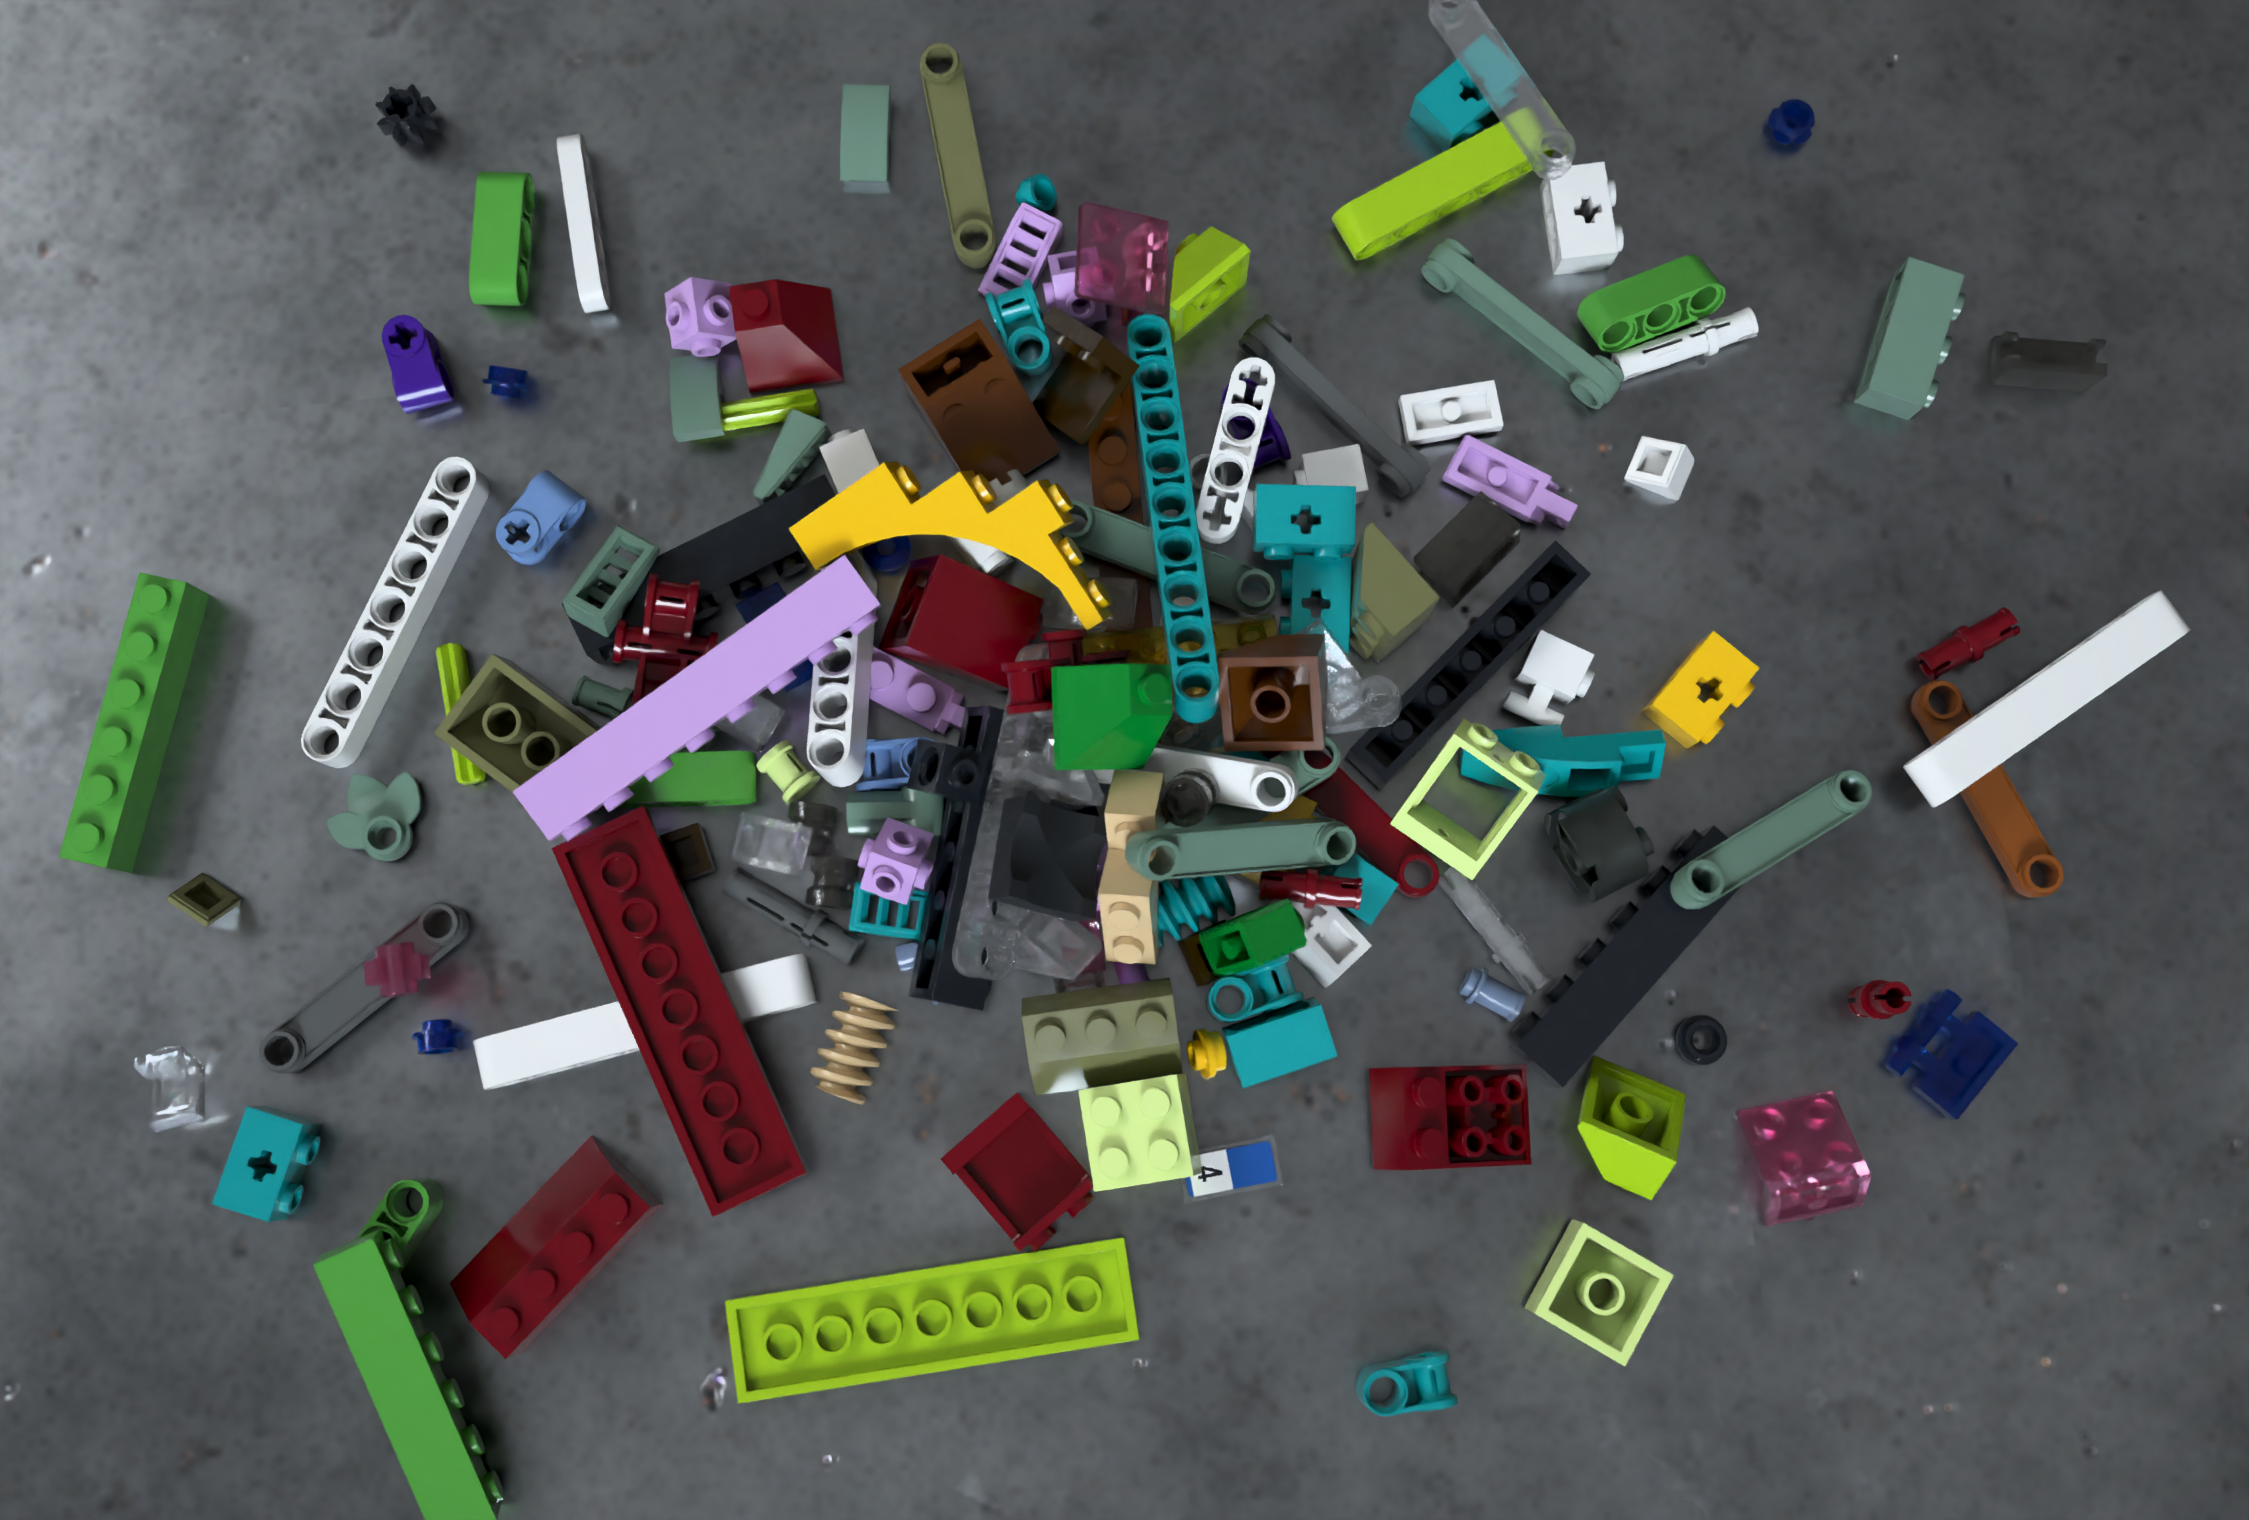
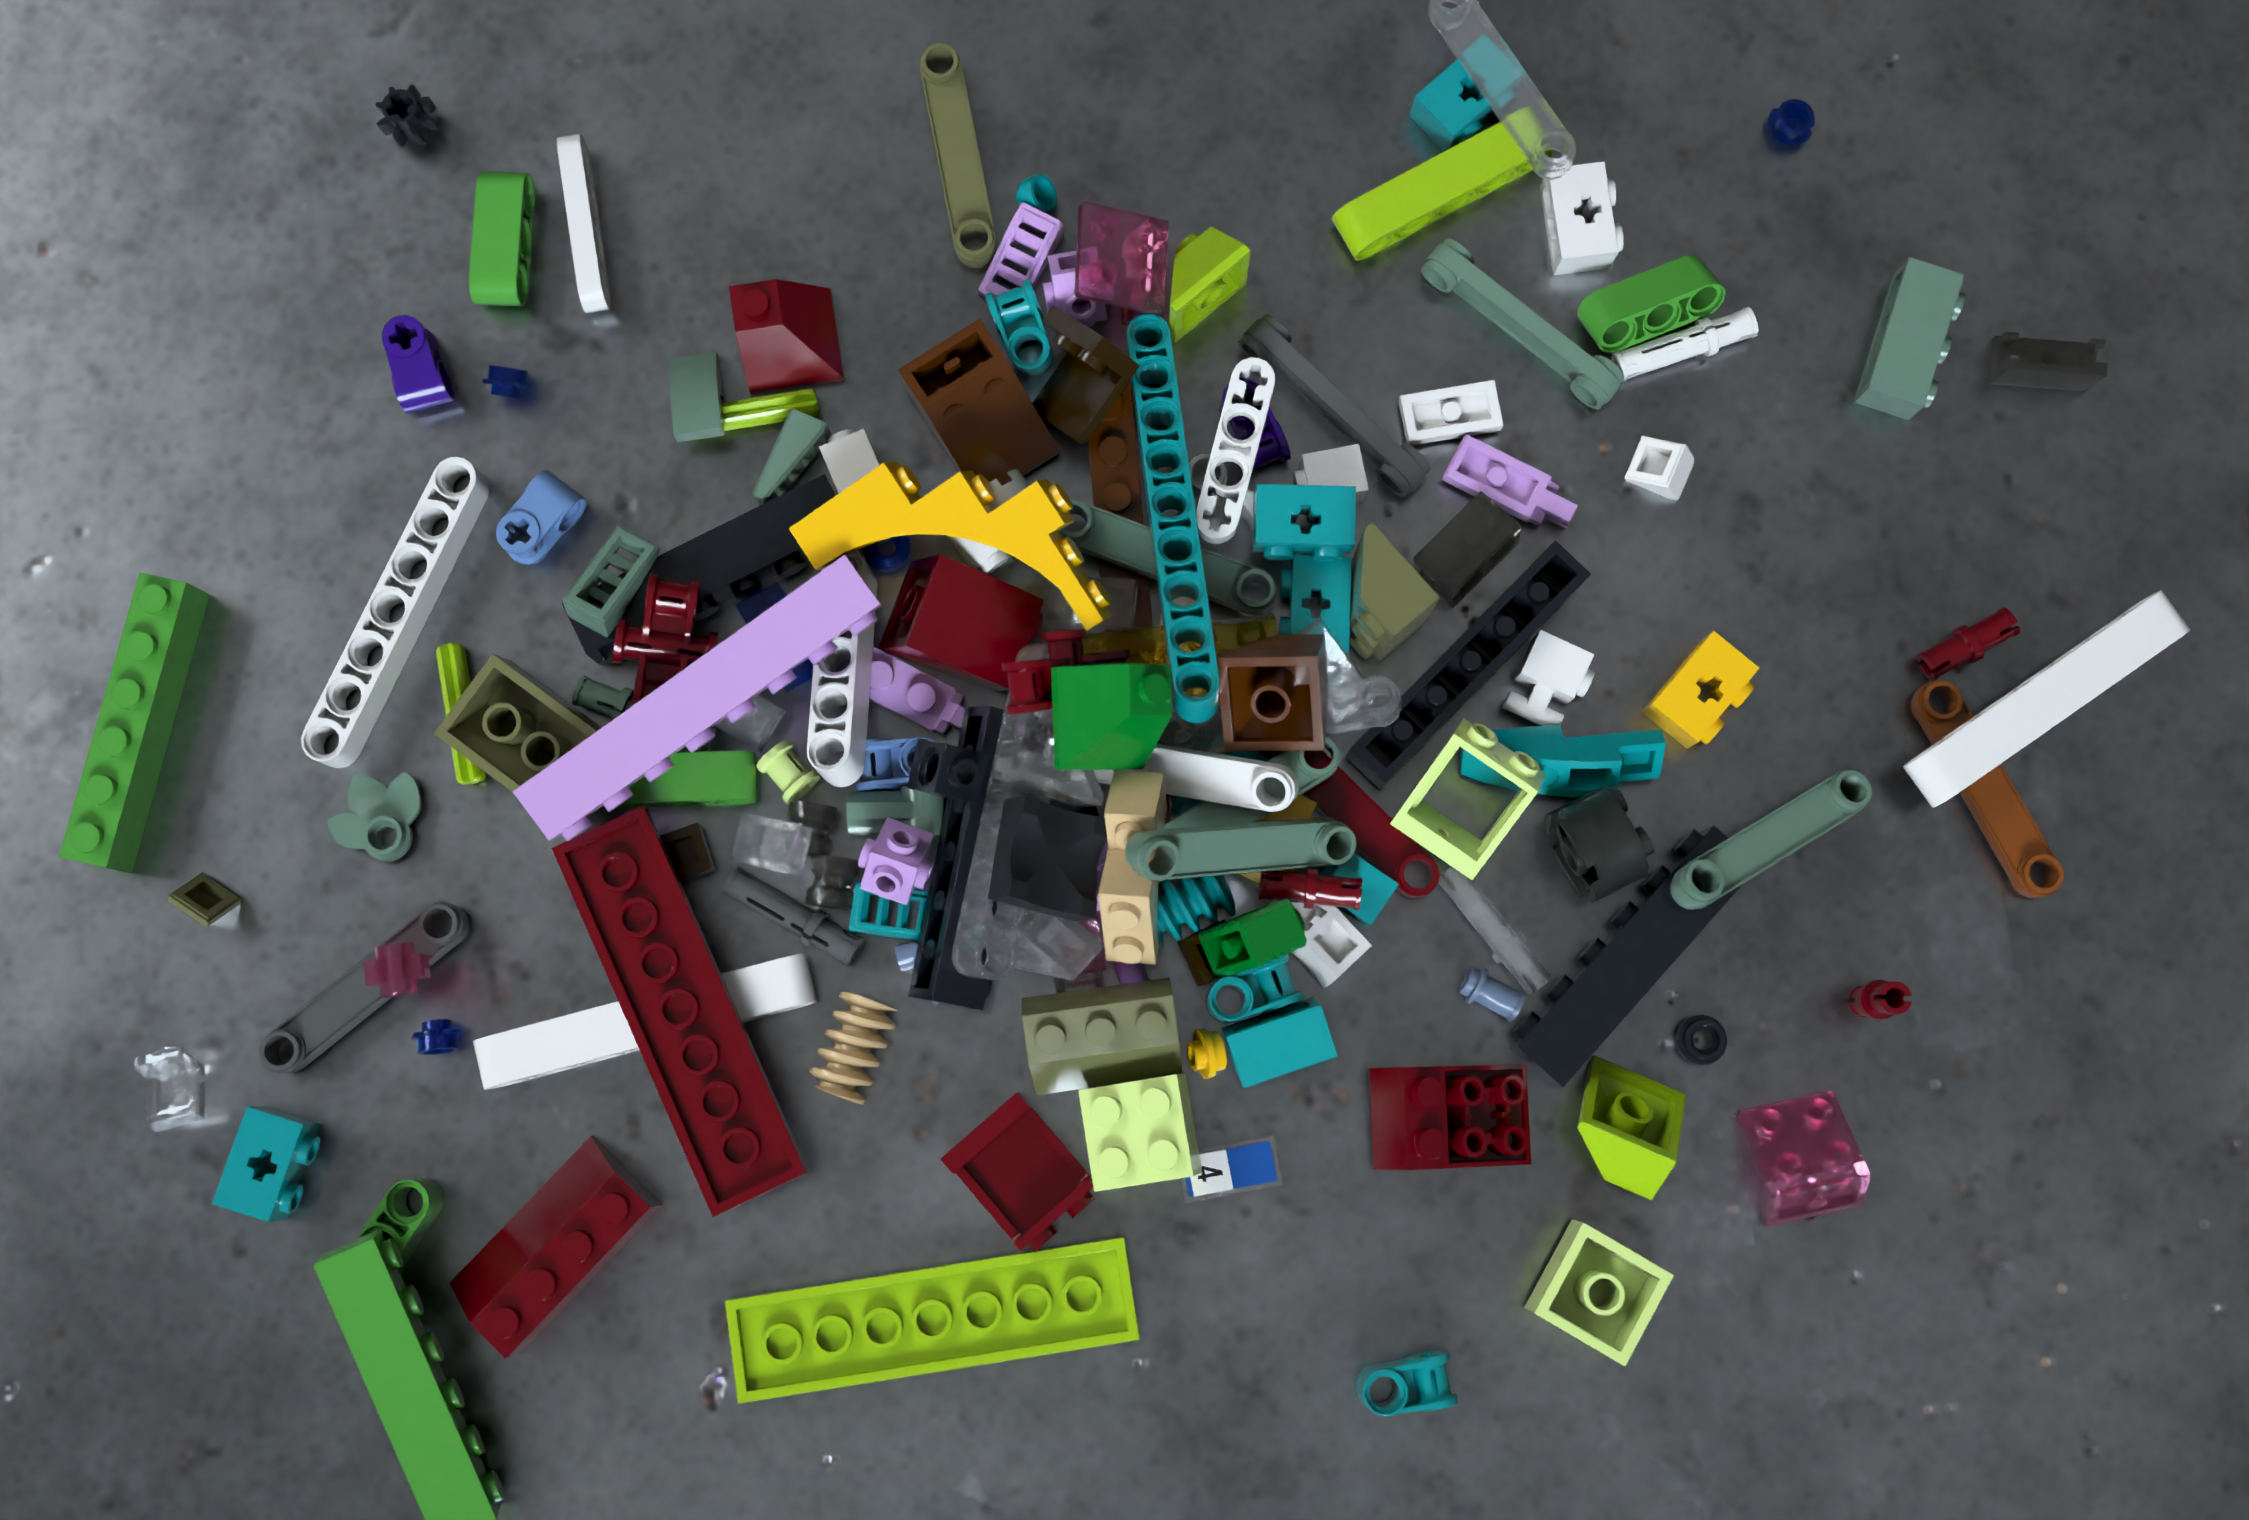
lavender brick [664,277,737,357] -> none
sand green slope [840,84,891,182] -> none
clear smoke wheel [1159,768,1220,828] -> none
clear blue plate [1885,989,2019,1120] -> none

